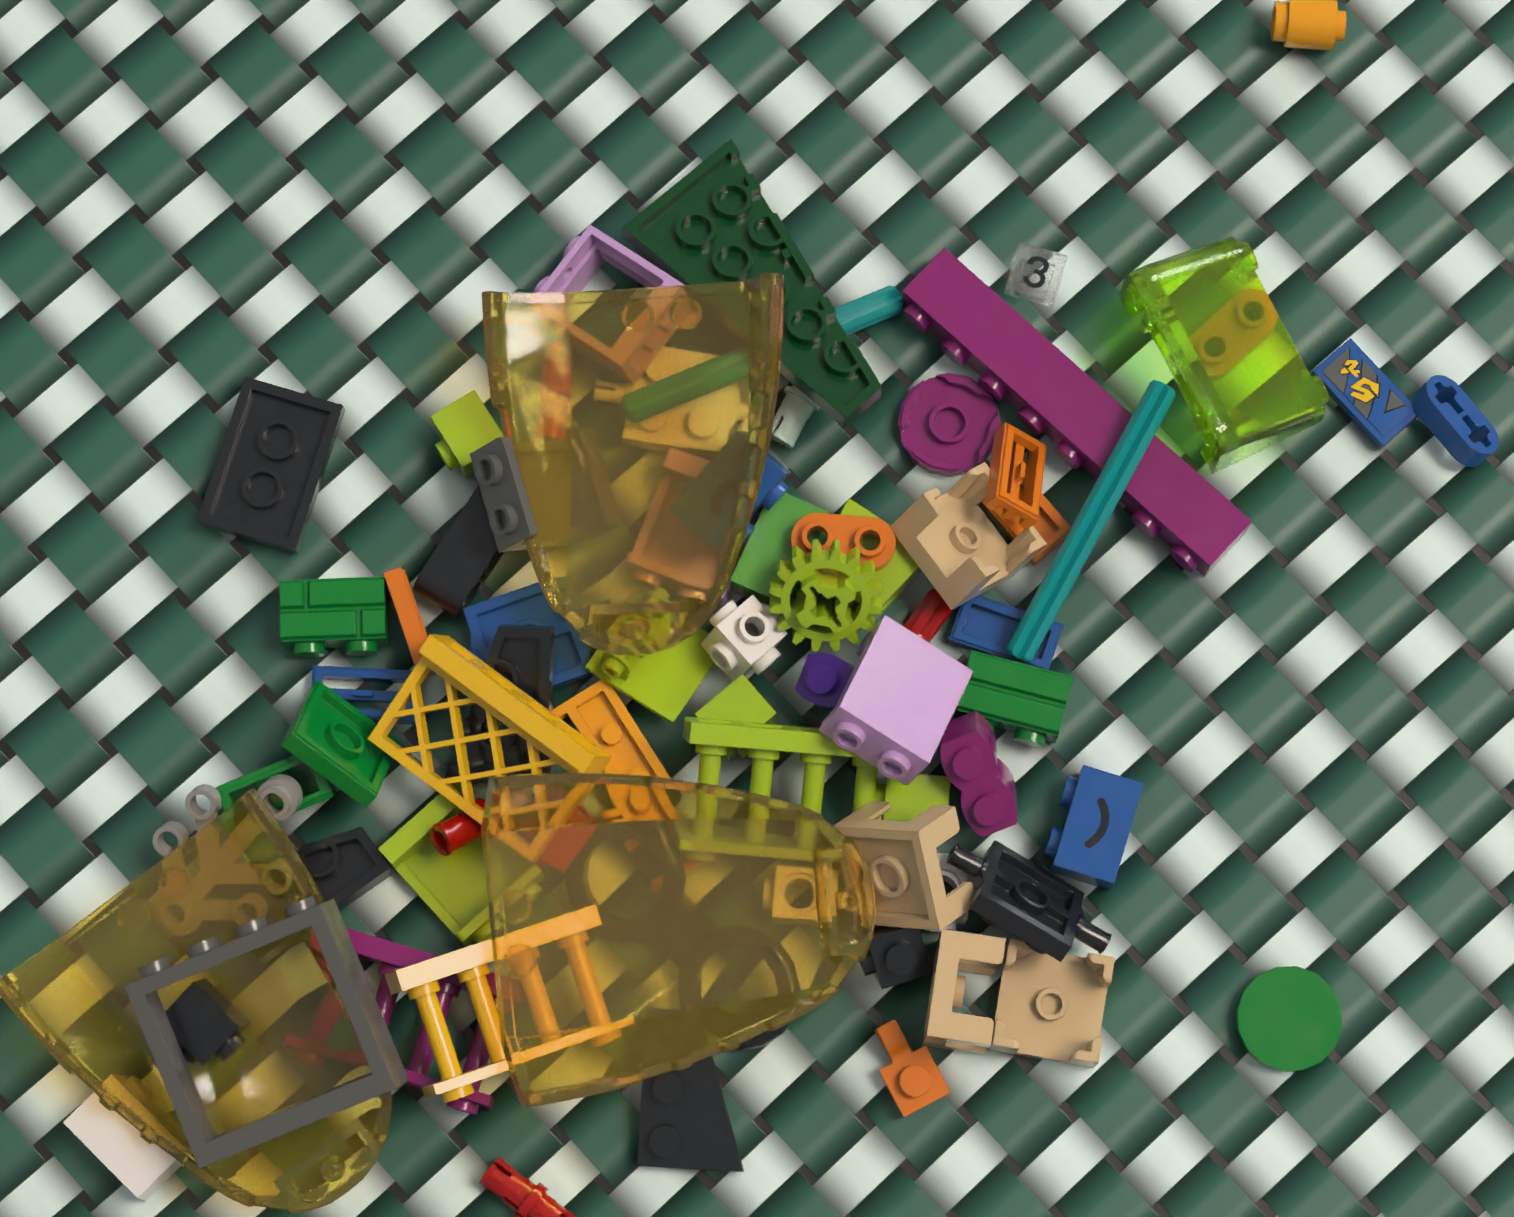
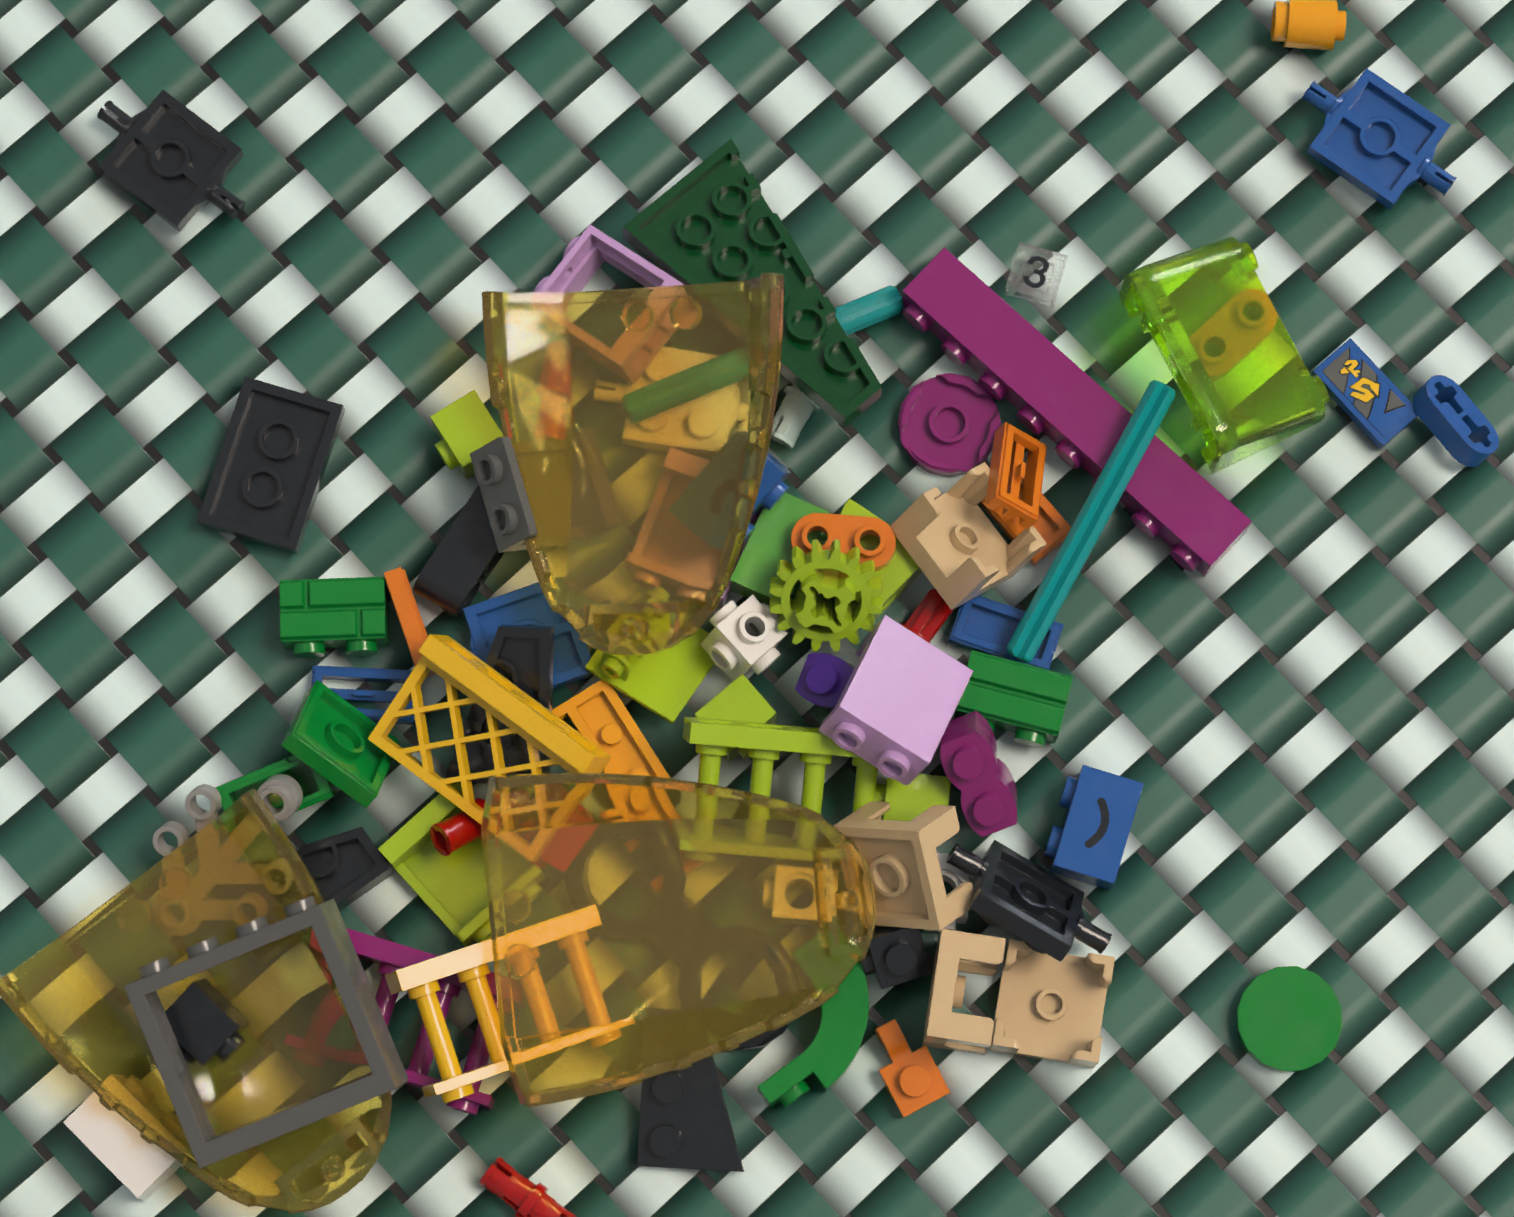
none -> black plate [97,90,245,232]
none -> green arch [757,923,869,1108]
none -> blue plate [1301,68,1457,210]

